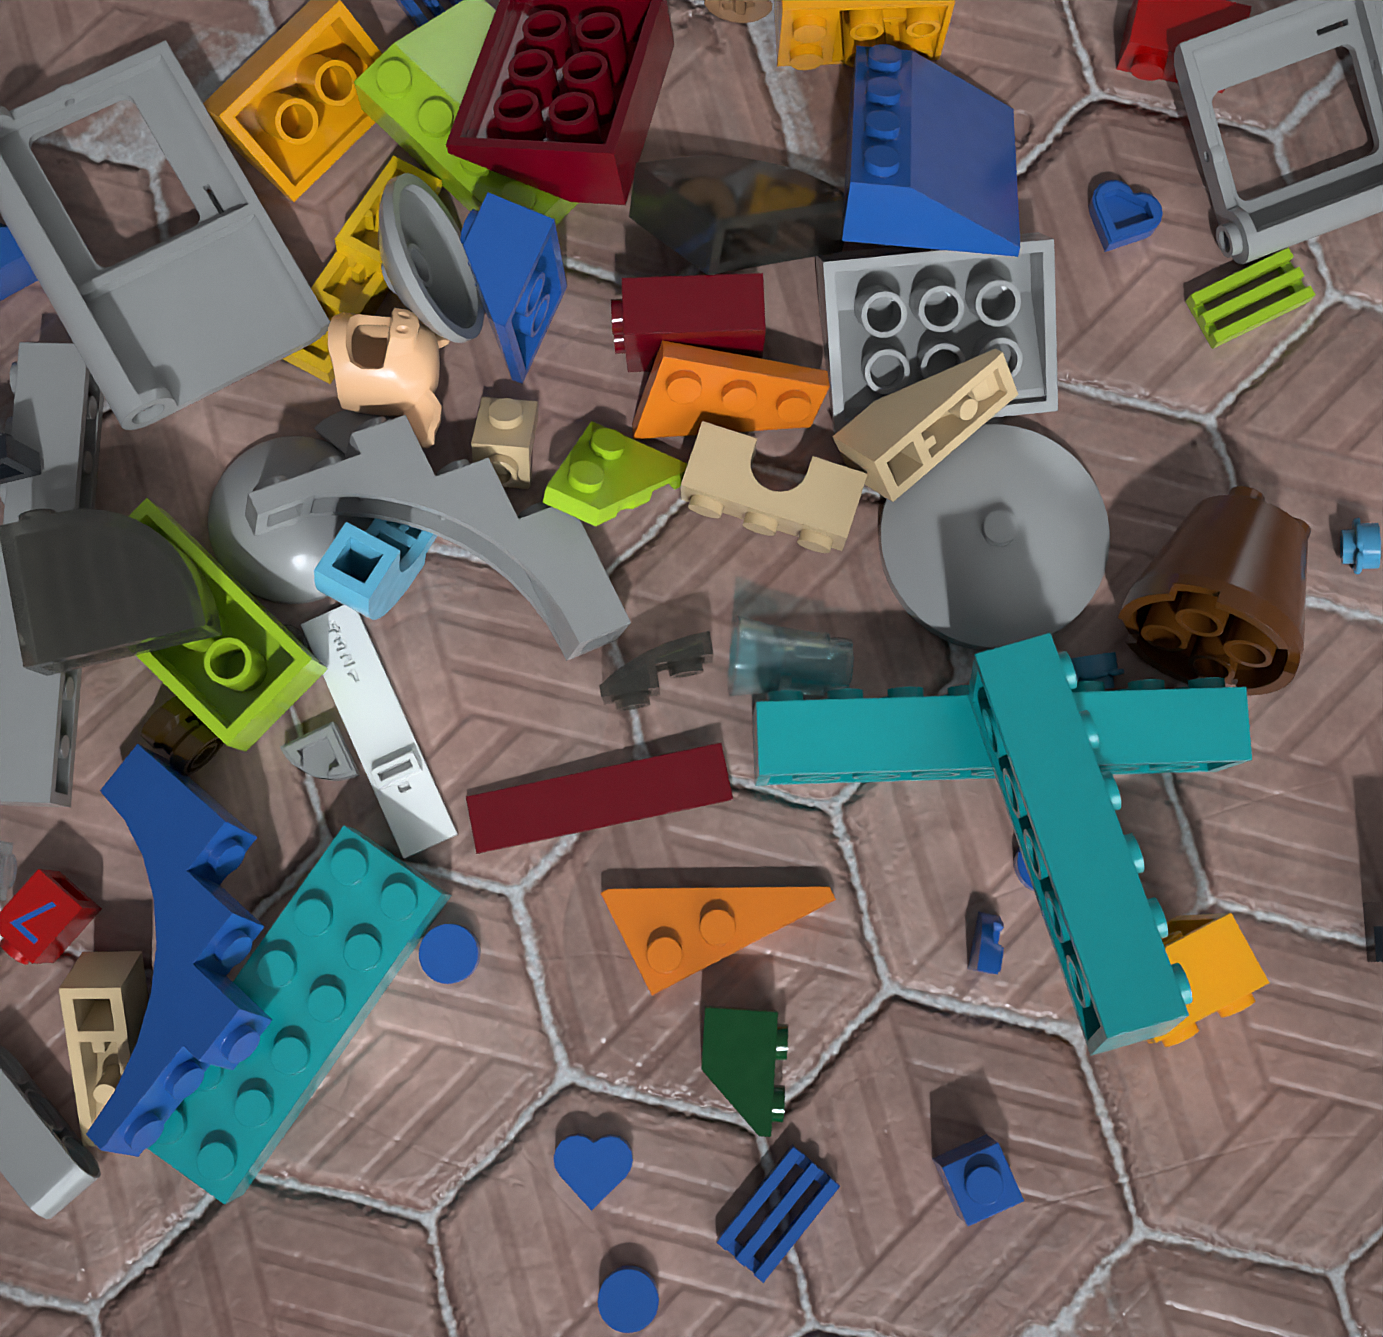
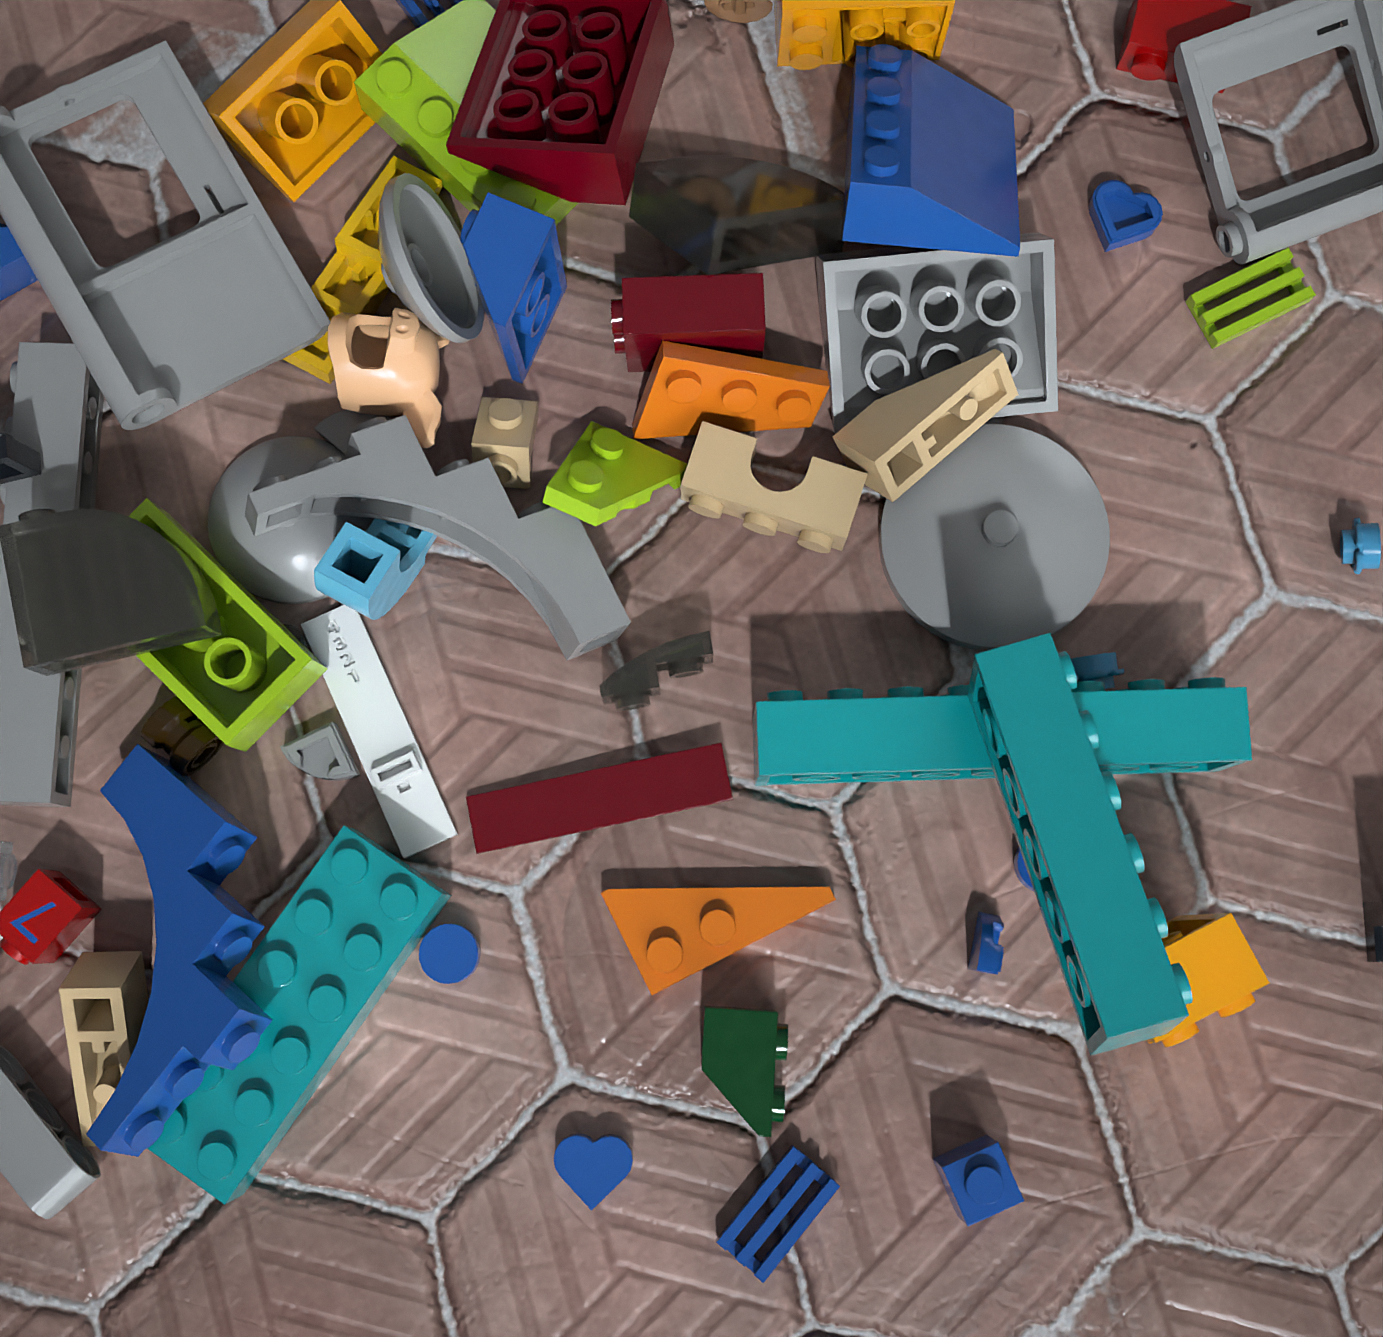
blue tile [598,1266,659,1333] -> none
clear light blue plant [727,615,854,697] -> none
reddish brown cone [1118,486,1311,696] -> none

